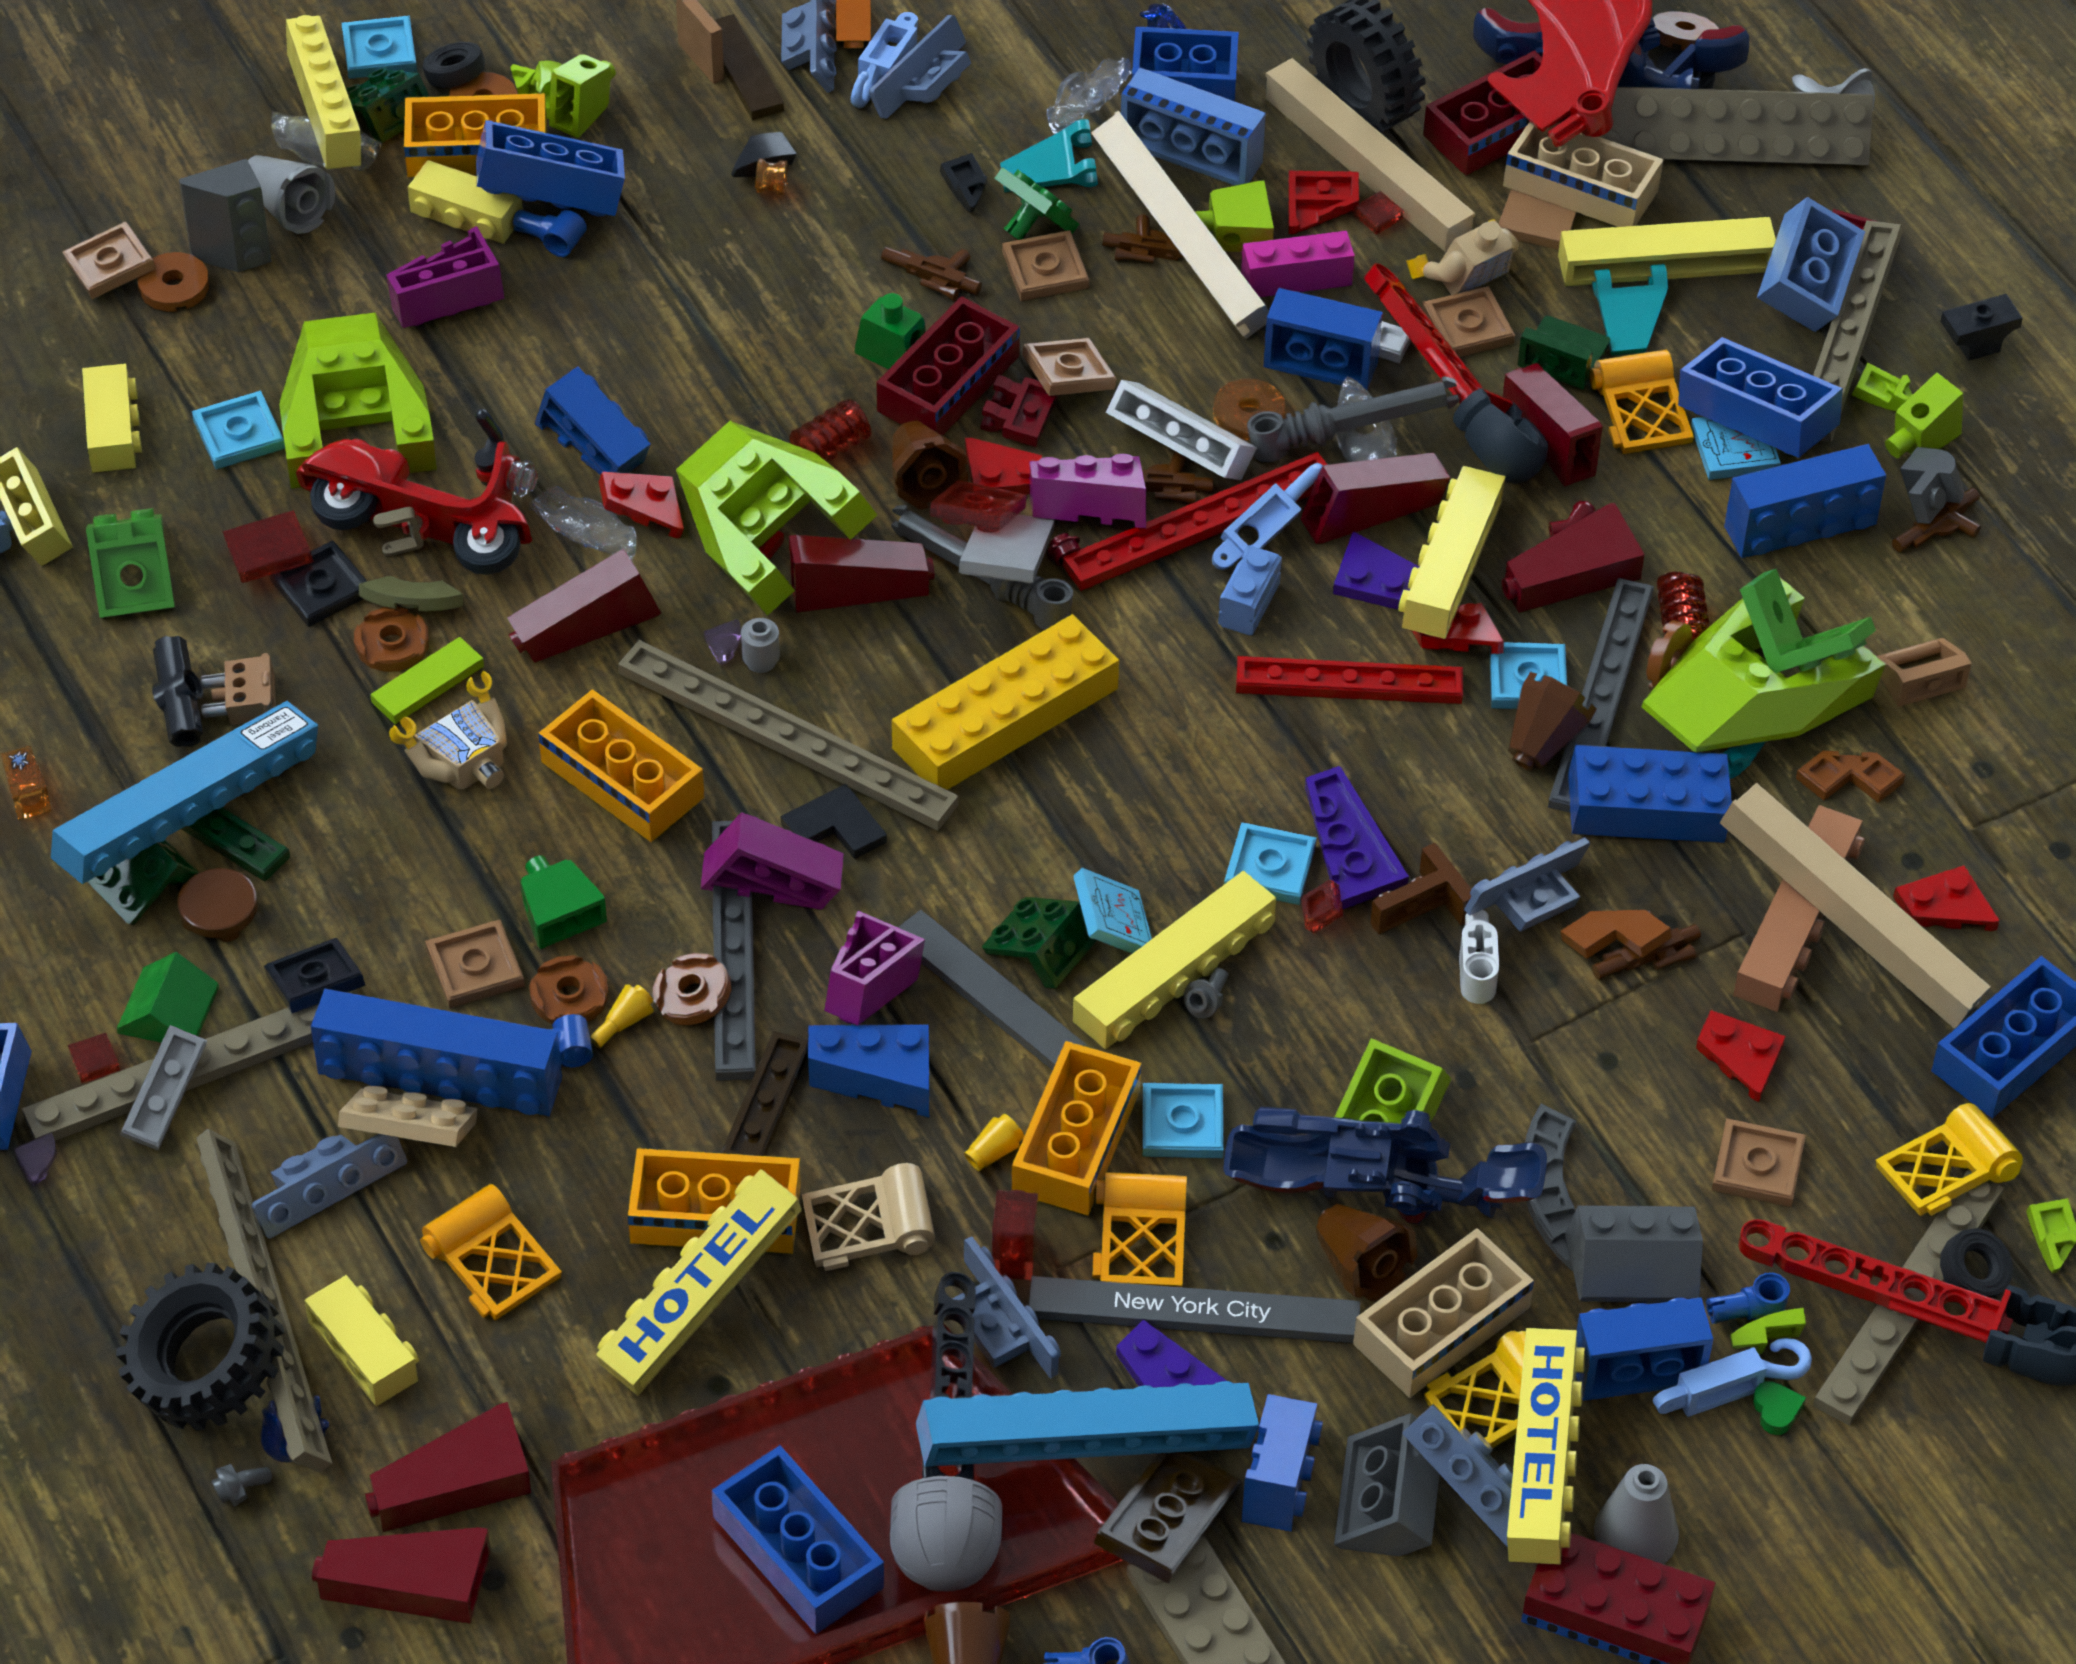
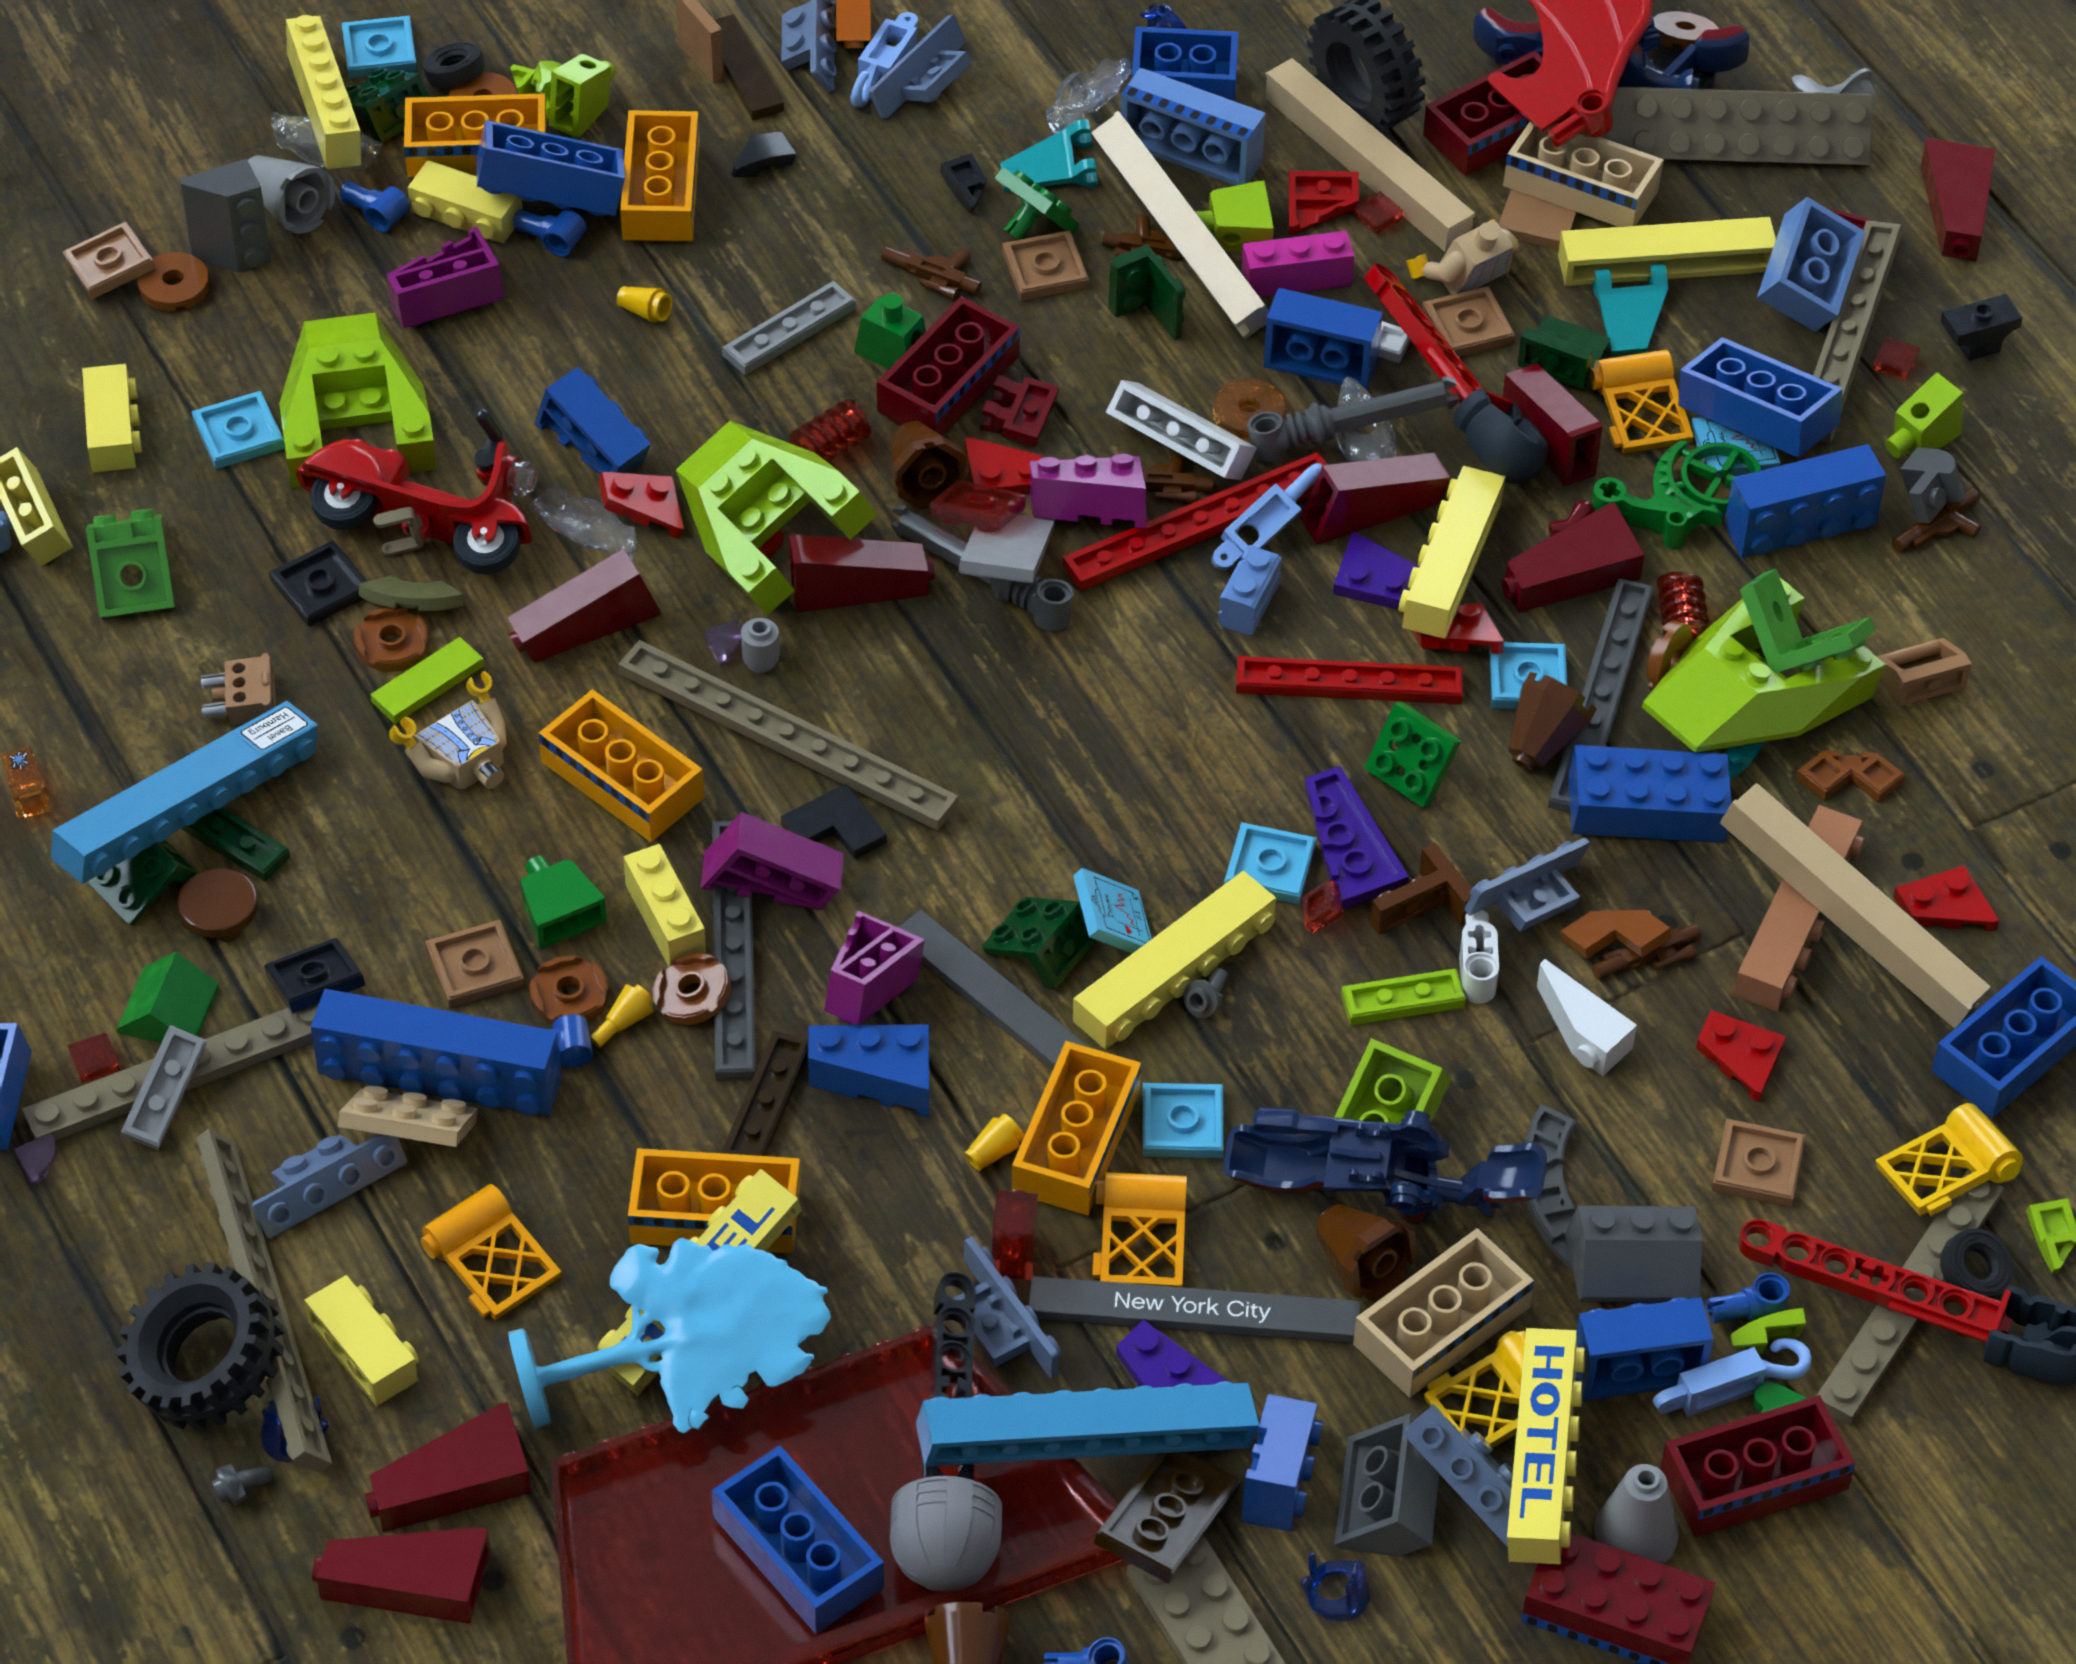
black piece [152,636,203,747] -> none
clear red tile [222,510,313,583] -> none
clear orange wheel [755,159,788,195] -> none
tan piece [802,1163,935,1271] -> none
yellow brick [892,614,1119,790] -> none
medium nougat tile [1022,338,1117,396] -> none
dark red plate [1047,533,1081,567] -> none
lime slope [1851,363,1913,411] -> none
none -> blue pin [340,181,411,233]
none -> medium azure plant [508,1237,831,1433]
none -> yellow cone [617,286,672,323]
none -> light orange brick [620,110,700,241]
none -> light yellow brick [623,844,706,967]
none -> light grey tile [722,281,856,376]
none -> dark green bracket [1108,244,1186,340]
none -> clear blue piece [1300,1553,1370,1622]
none -> lime tile [1341,968,1466,1026]
none -> green plate [1364,701,1462,808]
none -> white slope [1537,959,1637,1076]
none -> green piece [1592,440,1761,550]
none -> dark red brick [1660,1395,1855,1537]
none -> clear red tile [1873,337,1920,380]
none -> dark red slope [1920,138,1996,261]

